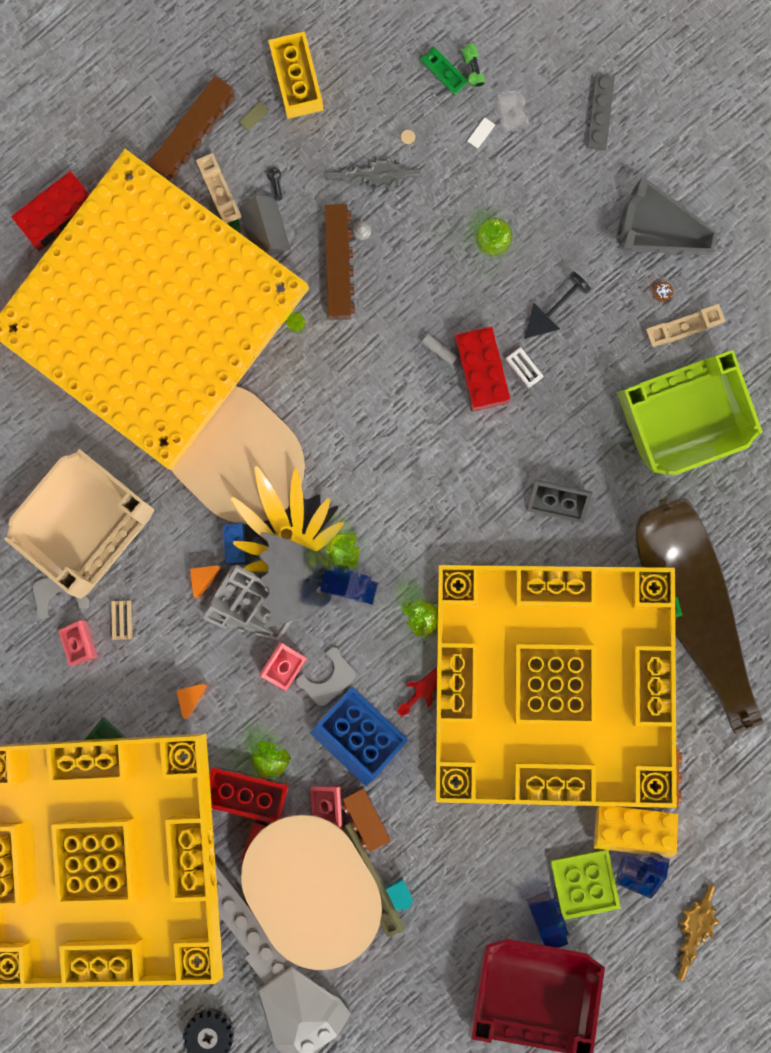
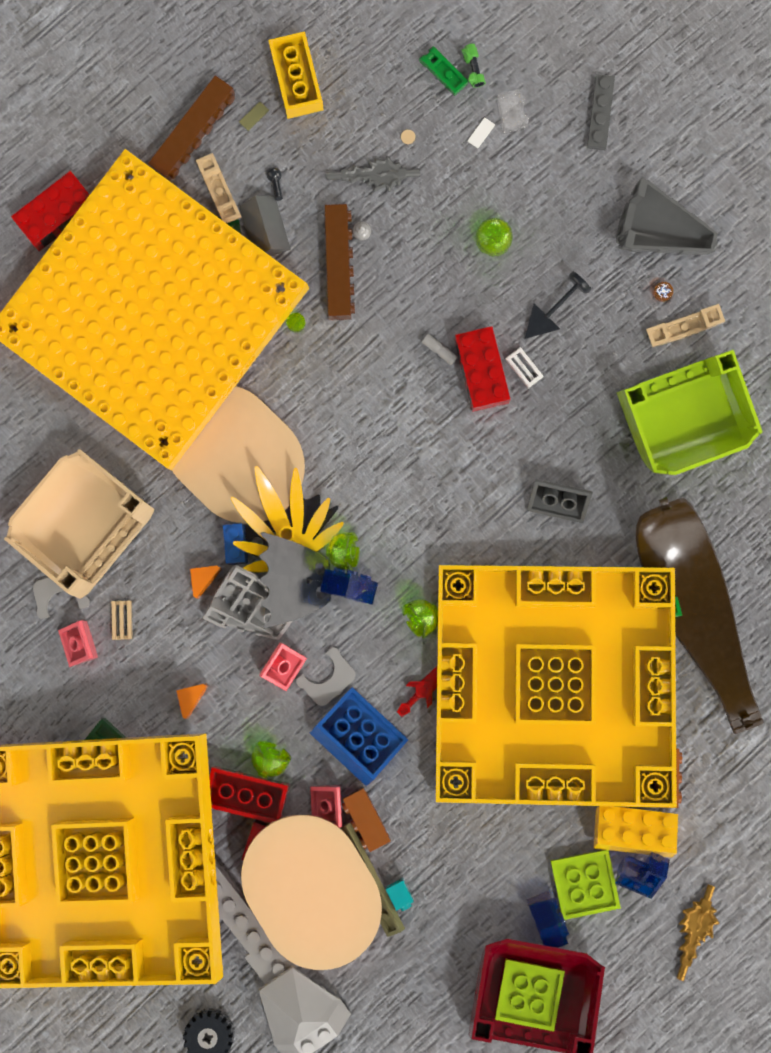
none -> lime plate [495,958,565,1031]

